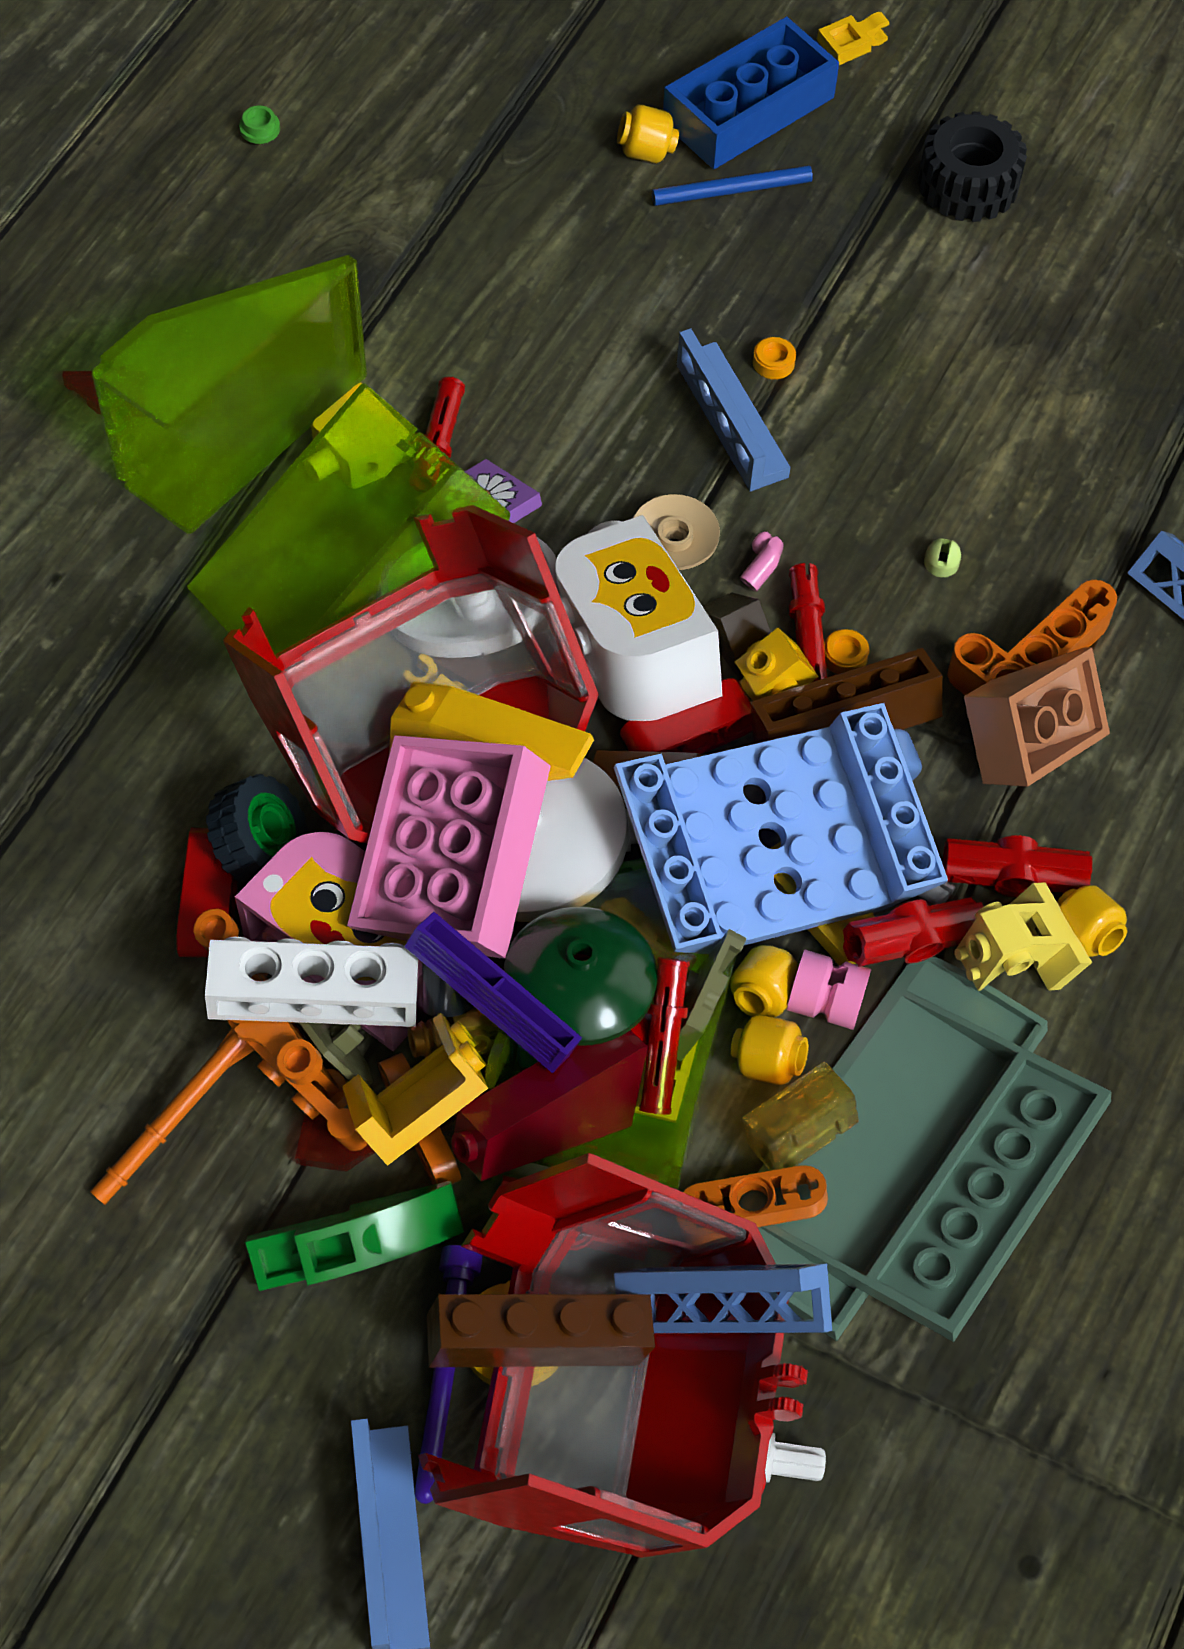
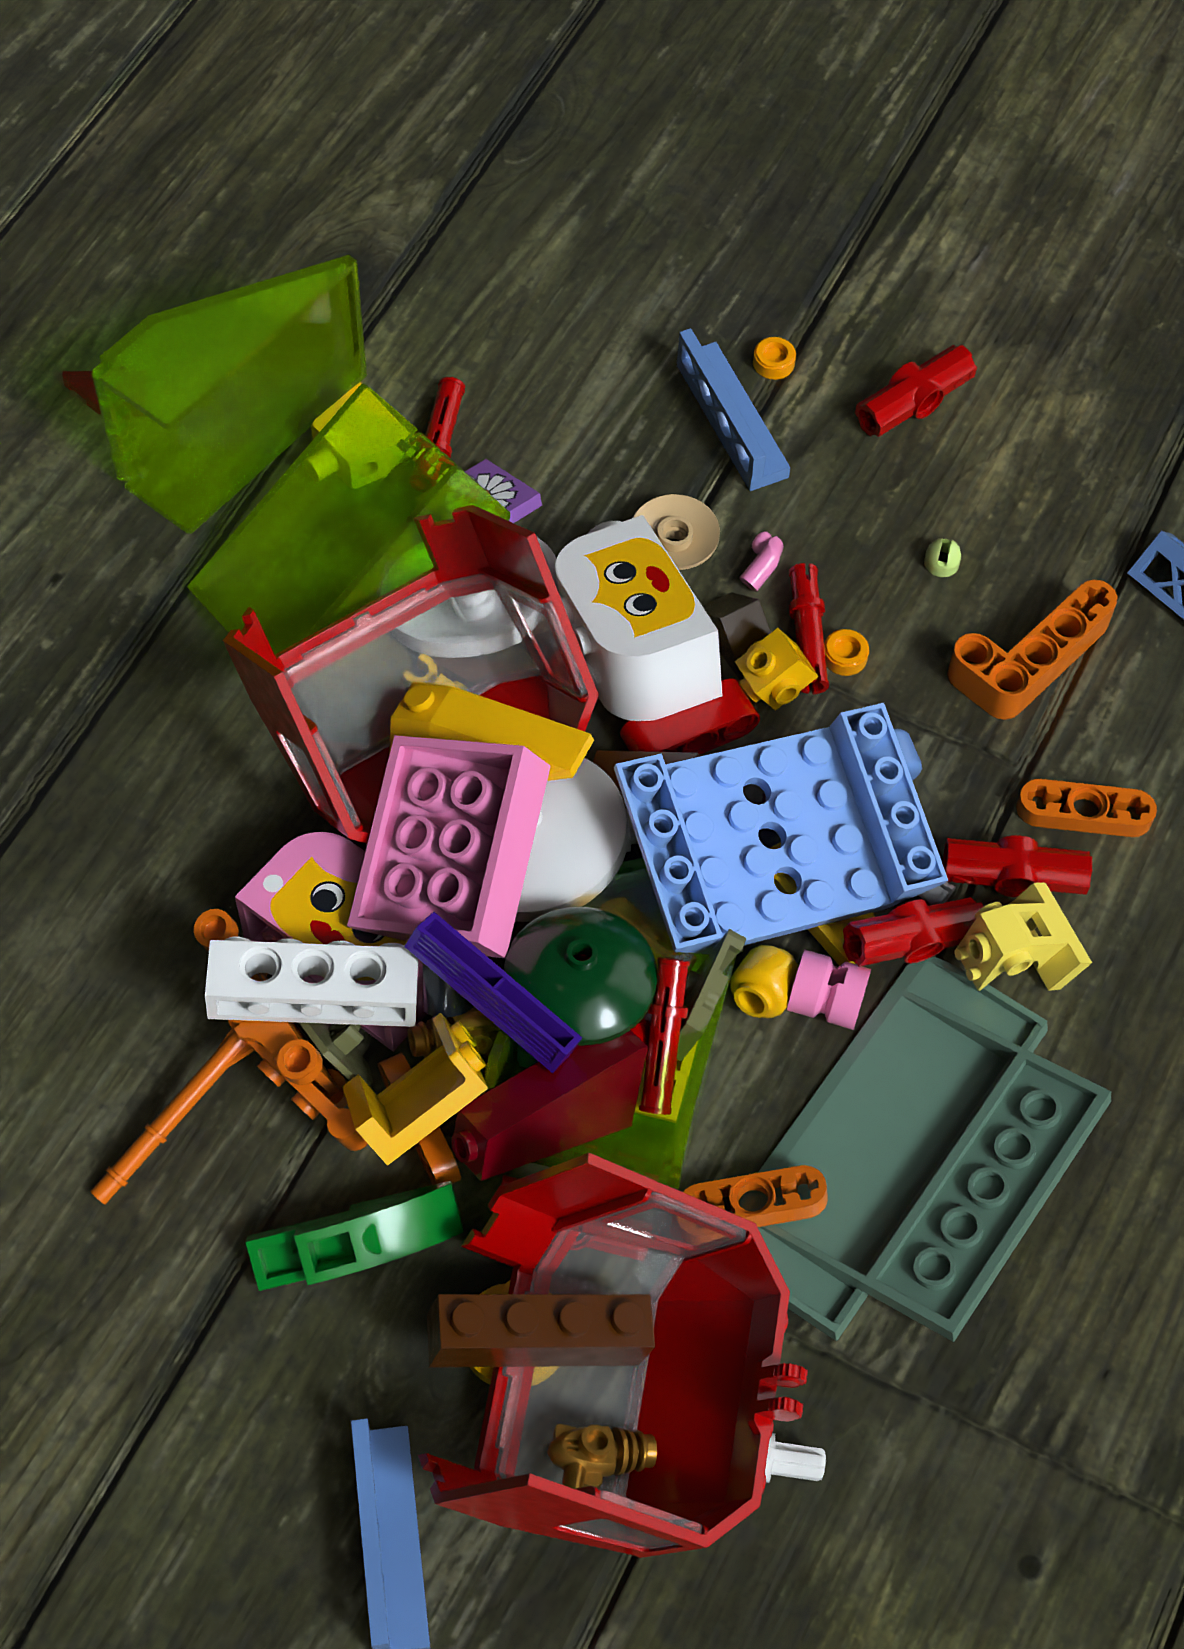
red beam [177,827,239,958] -> none
black wheel [206,774,309,883] -> none
bright green plate [239,105,280,144] -> none
clear red tile [295,1113,376,1172] -> none
dark purple piece [414,1245,483,1504] -> none
medium blue fence [614,1263,832,1333] -> none
yellow head [617,105,679,164] -> none
blue bar [652,165,813,206] -> none
blue brick [663,16,839,170] -> none
yellow head [731,1015,809,1085] -> none
clear yellow brick [742,1062,859,1171] -> none
reddish brown brick [750,648,943,744] -> none
yellow plate [817,12,889,65] -> none
black tyre [918,111,1027,222] -> none
nougat slope [964,647,1110,787] -> none
yellow head [1057,885,1127,957] -> none
none -> pearl gold piece [547,1424,657,1489]
none -> red piece [855,345,977,437]
none -> orange beam [1016,779,1157,837]

